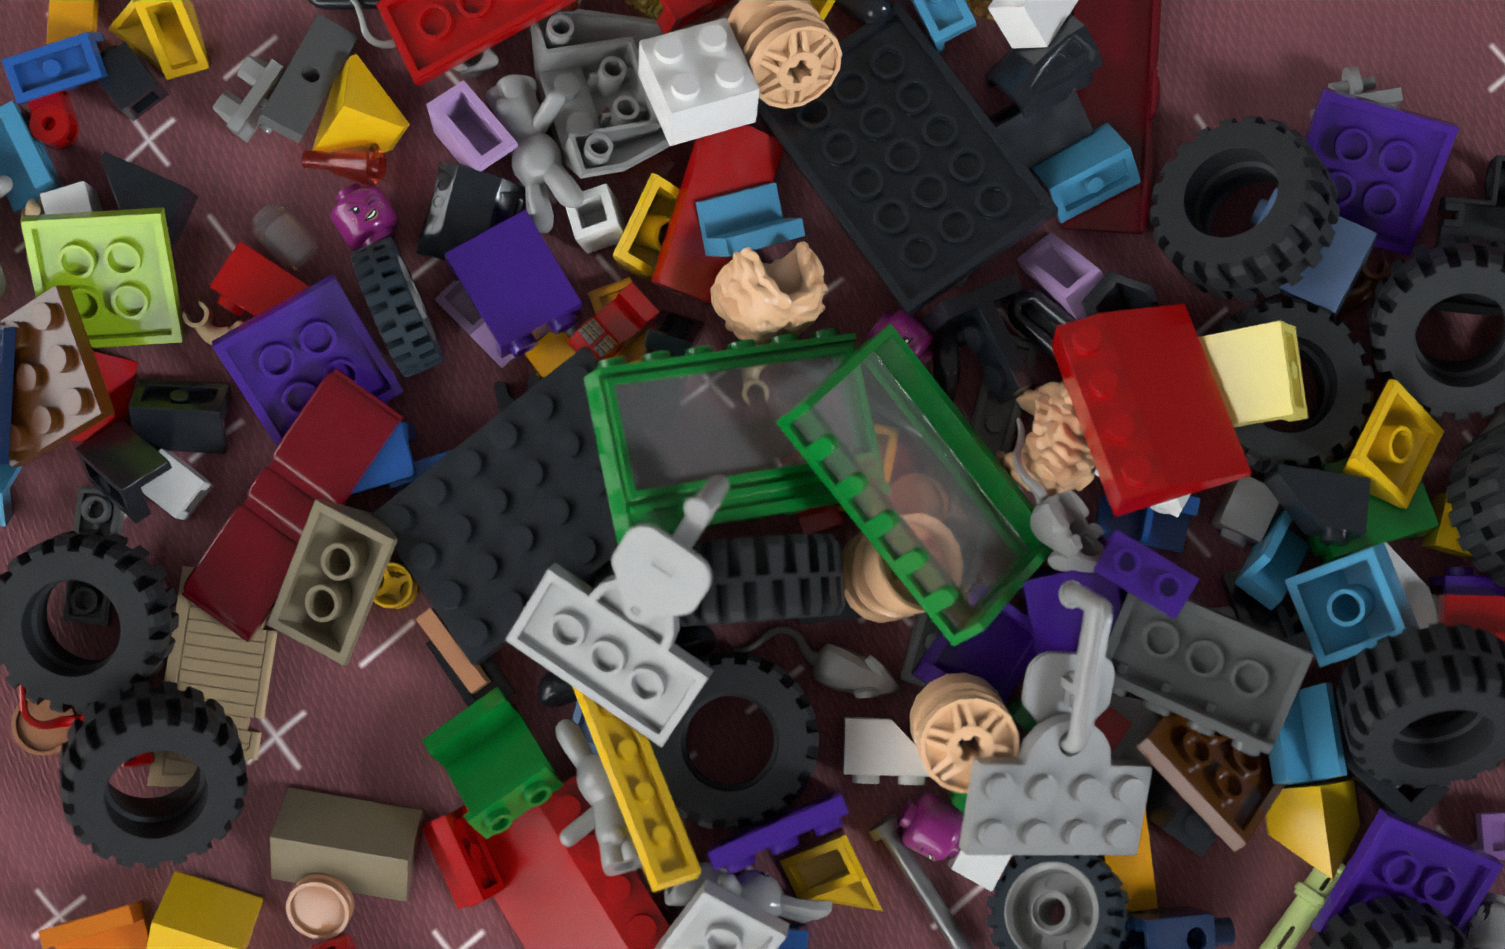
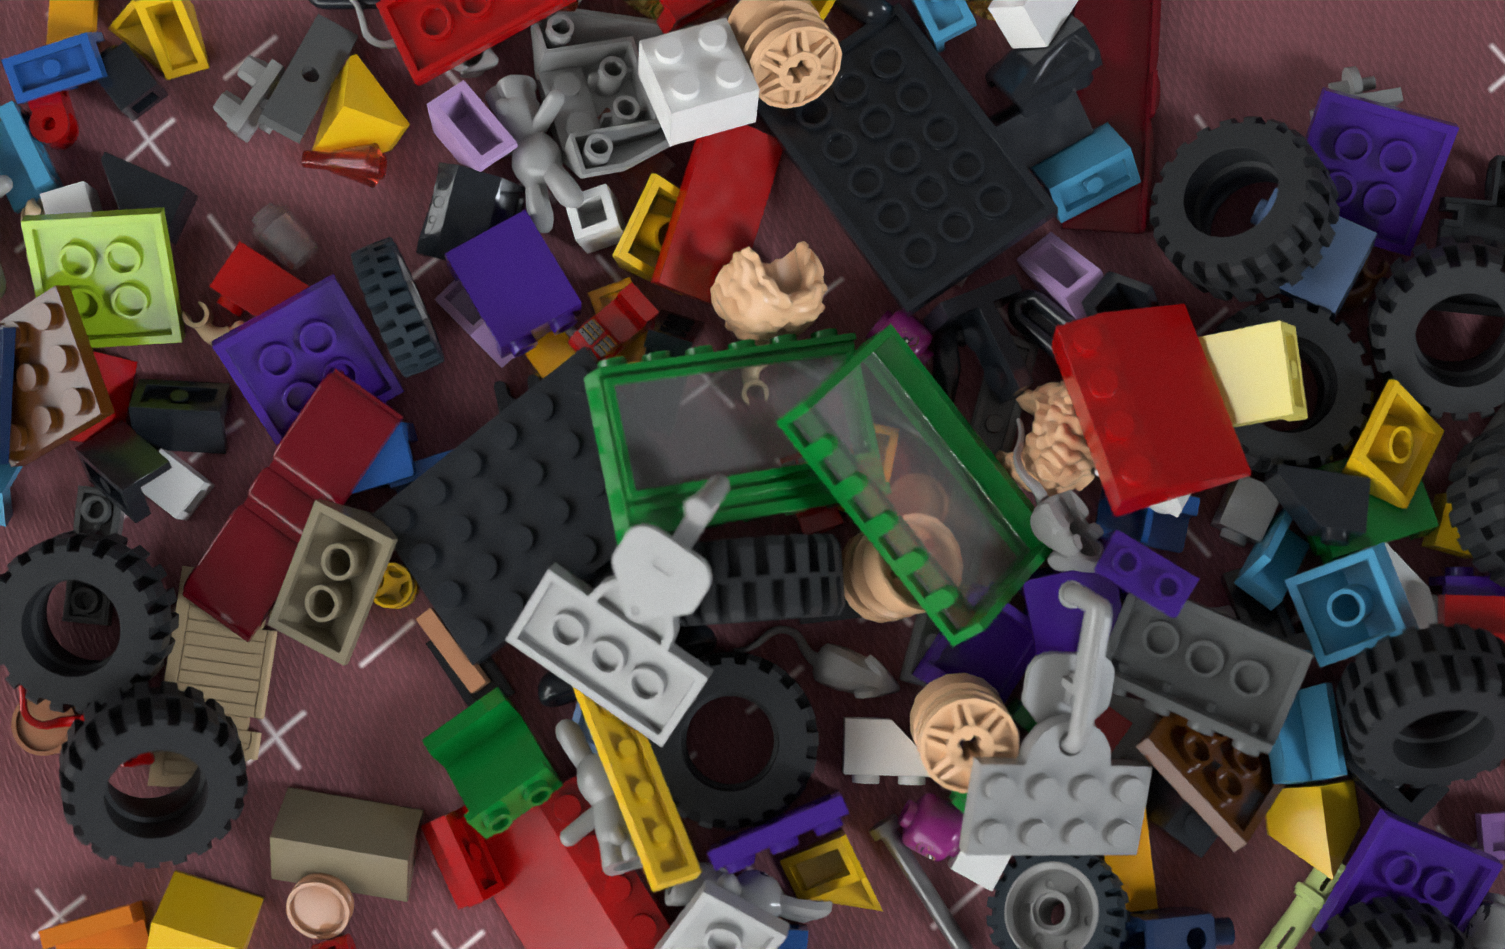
magenta head [330,183,399,250] -> none
dark azure panel [695,183,805,257] -> none

